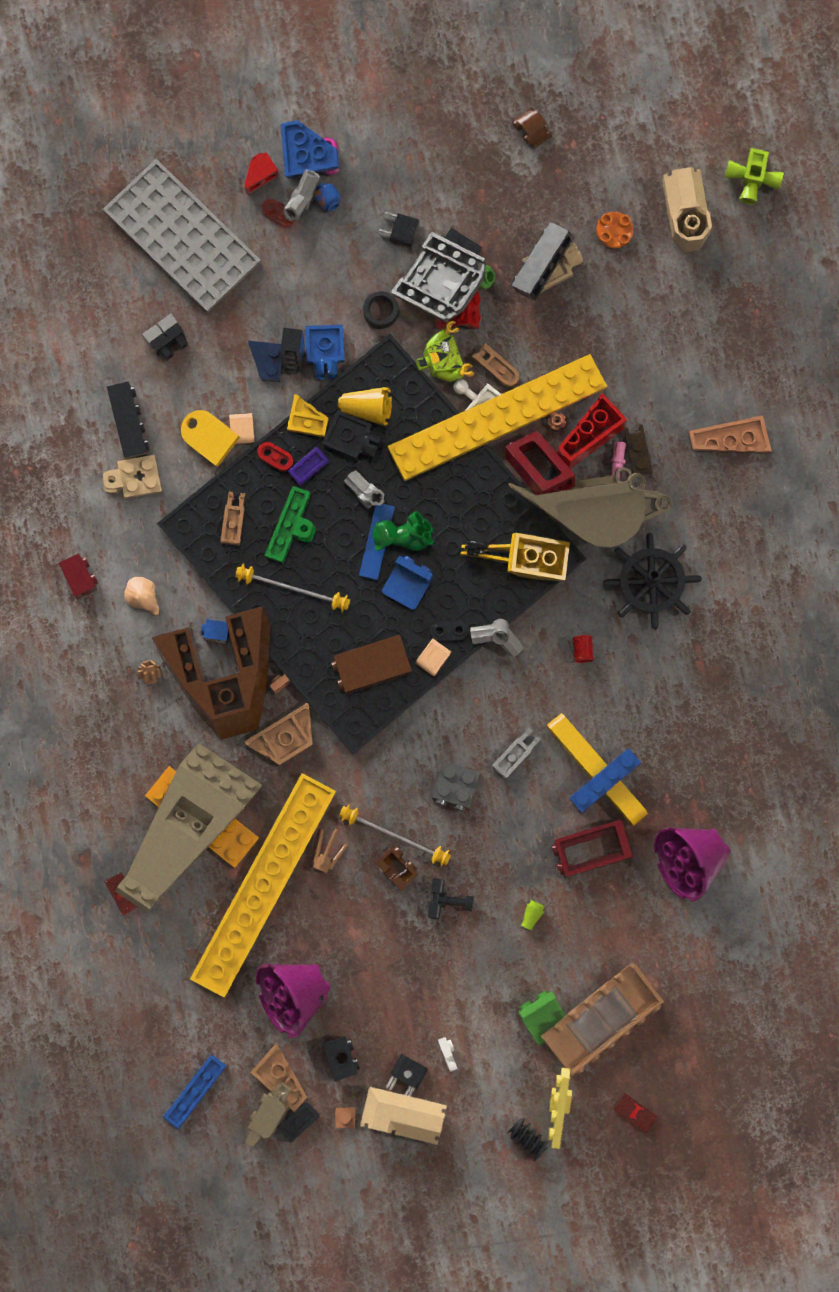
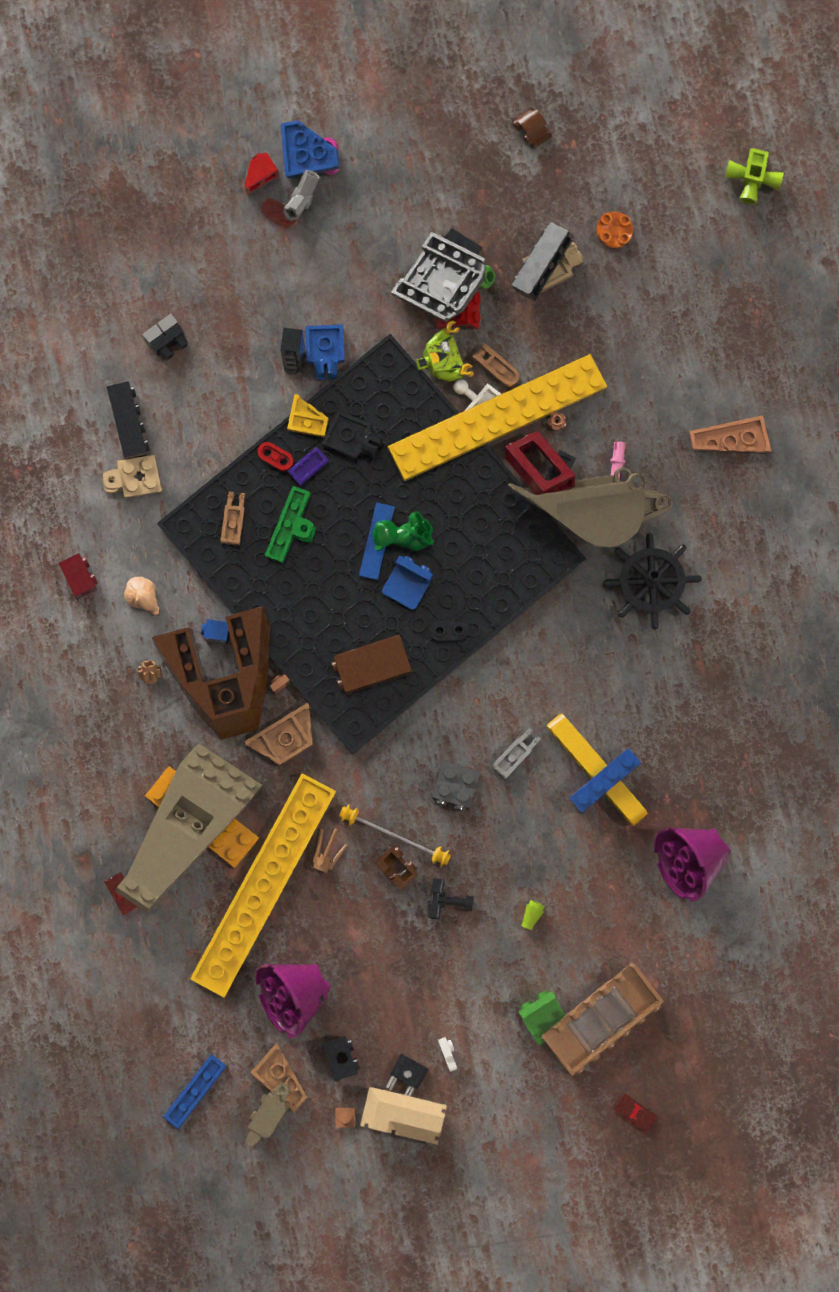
light grey plate [103,159,261,313] -> none
yellow tile [181,410,240,467] -> none
light nougat piece [230,413,255,444] -> none
yellow axle [235,564,350,613] -> none
dark blue wing [248,340,283,383] -> none
black plate [278,1102,320,1143] -> none
blue head [314,183,342,212] -> none
yellow cone [338,387,392,426] -> none
light grey piece [344,470,385,509] -> none
black tyre [363,291,399,329] -> none
black piece [378,212,420,247] -> none
light nougat piece [415,639,452,676] -> none
yellow slope [460,533,570,581] -> none
light grey piece [471,619,523,657] -> none
black piece [506,1117,548,1162] -> none
light yellow plate [548,1068,572,1149] -> none
dark red piece [551,820,633,878] -> none
red wedge [557,393,627,469] -> none
red piece [572,635,595,663] -> none
dark brown hinge [624,424,652,475] -> none
tan brick [662,167,712,253] -> none

